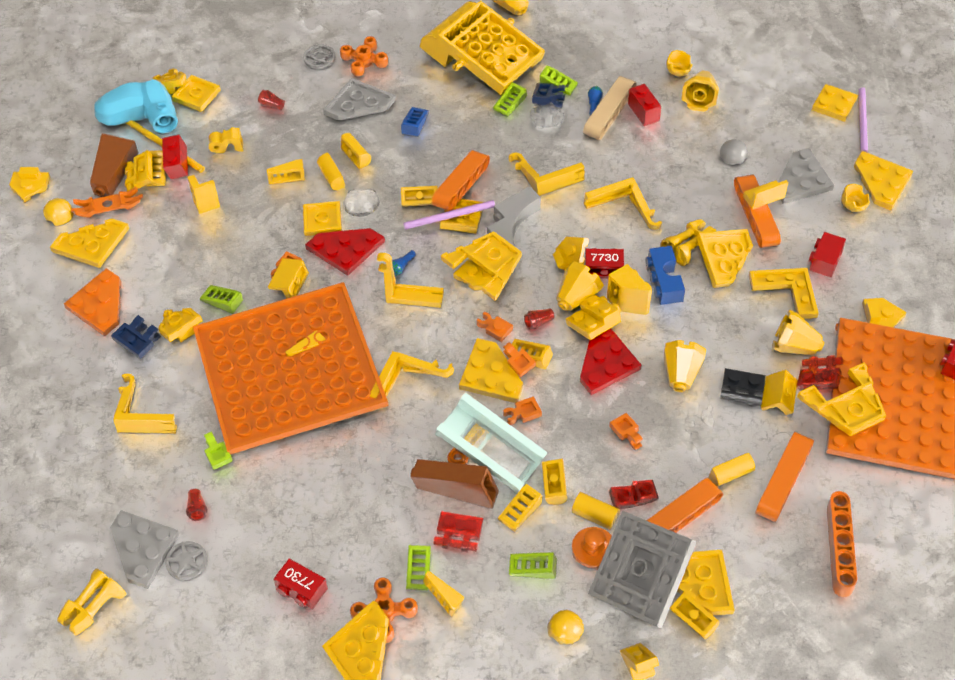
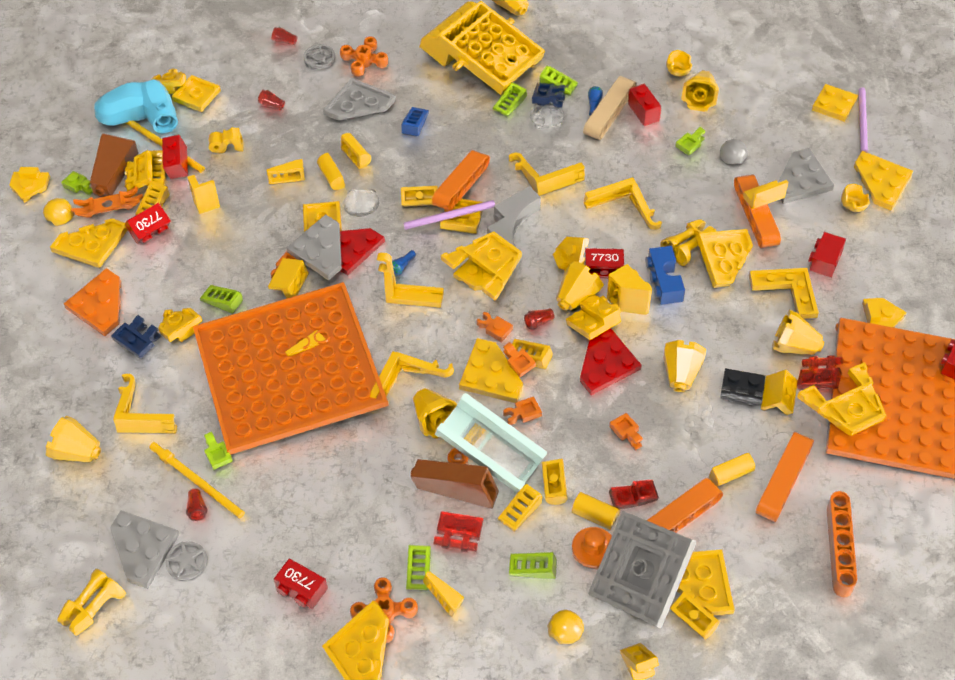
none -> yellow cone [46,416,101,462]
none -> lime plate [61,171,93,196]
none -> brick [125,202,171,244]
none -> yellow slope [135,182,170,215]
none -> yellow bar [149,442,245,519]
none -> clear red cone [271,27,297,45]
none -> light grey plate [287,214,342,280]
none -> yellow cone [413,388,457,439]
none -> lime plate [675,127,705,156]

